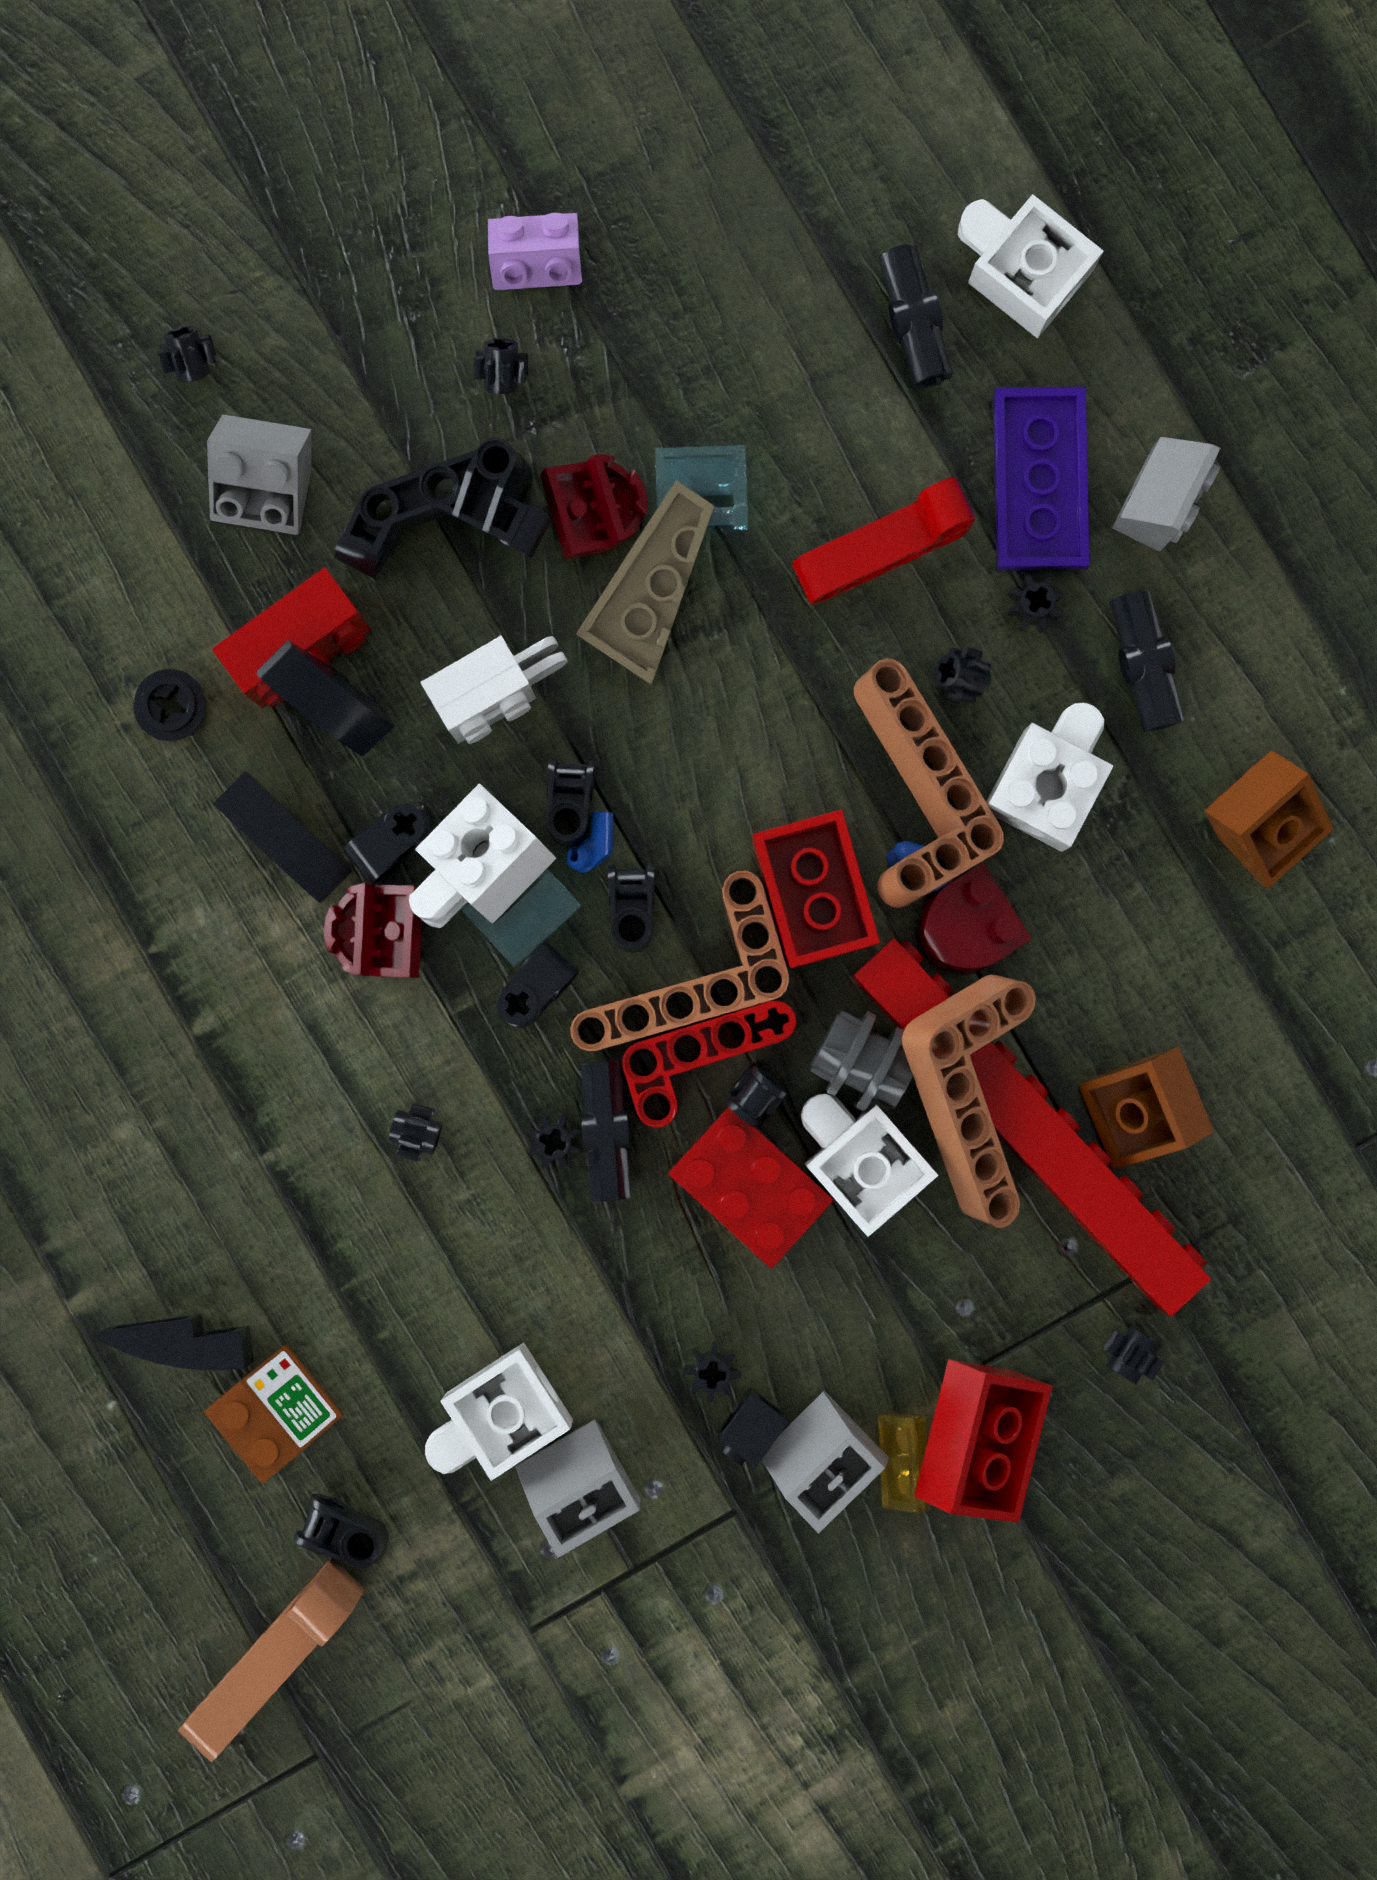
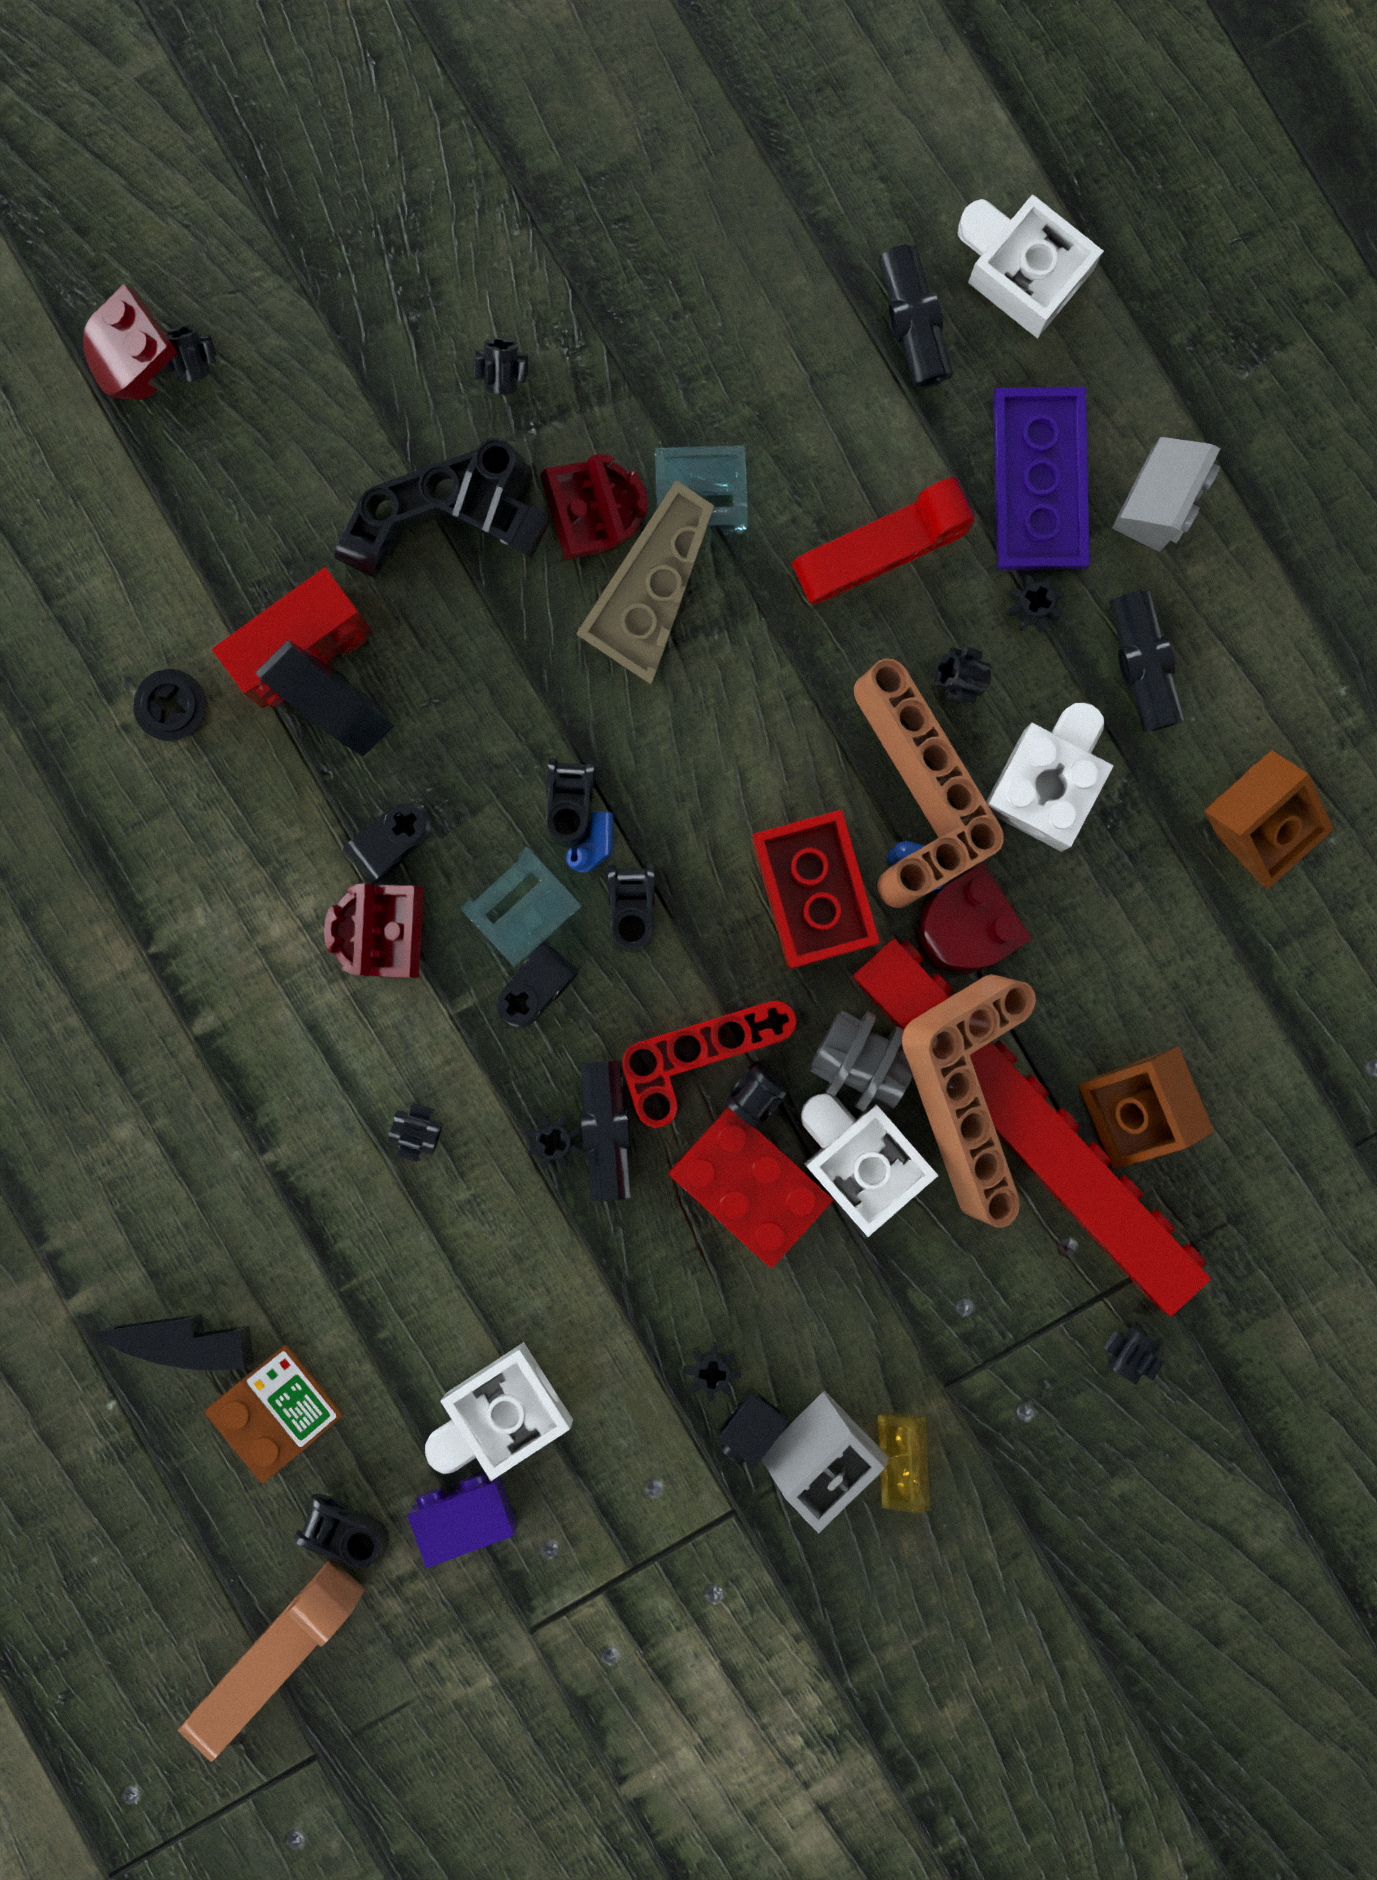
light grey slope [207,414,311,535] -> none
black slope [213,771,352,903] -> none
white brick [409,783,556,928] -> none
white brick [420,636,568,744] -> none
lavender bracket [488,213,582,290] -> none
light grey slope [515,1419,641,1558] -> none
nougat beam [570,870,789,1051] -> none
red brick [914,1359,1053,1523] -> none
none -> slope [83,284,178,401]
none -> dark purple brick [407,1472,518,1568]

